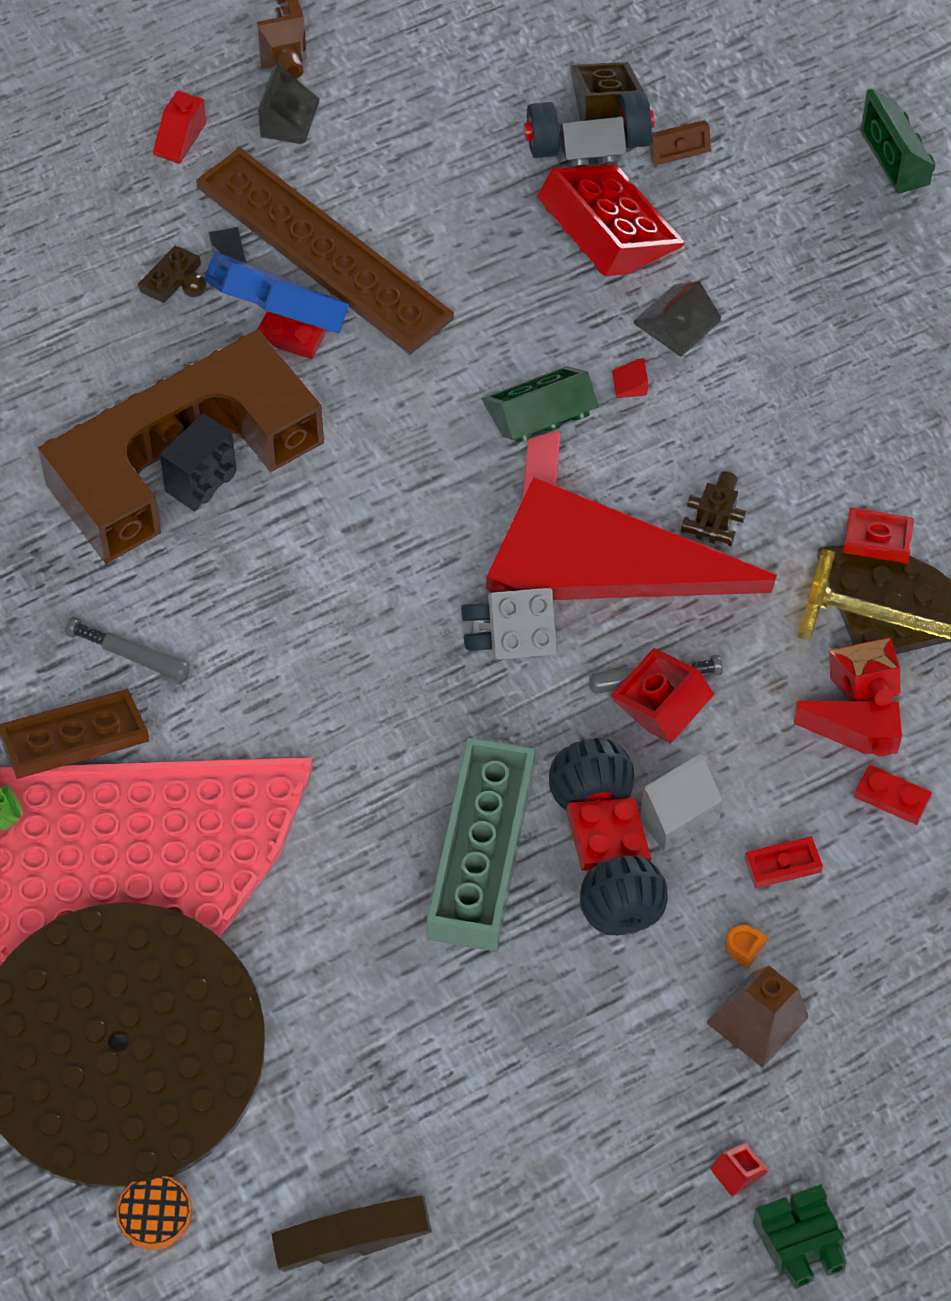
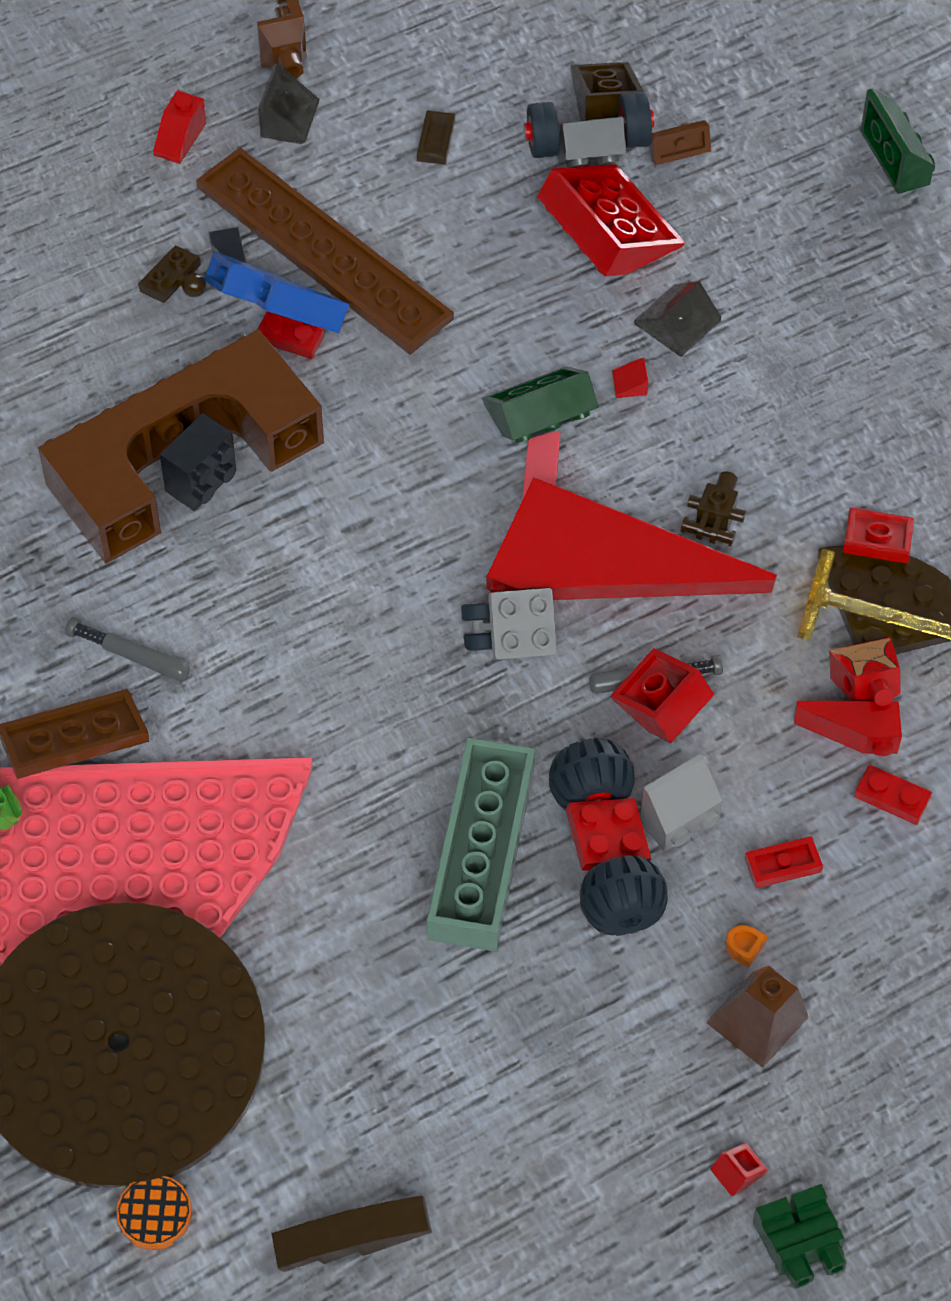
none -> dark brown tile [417,110,456,165]

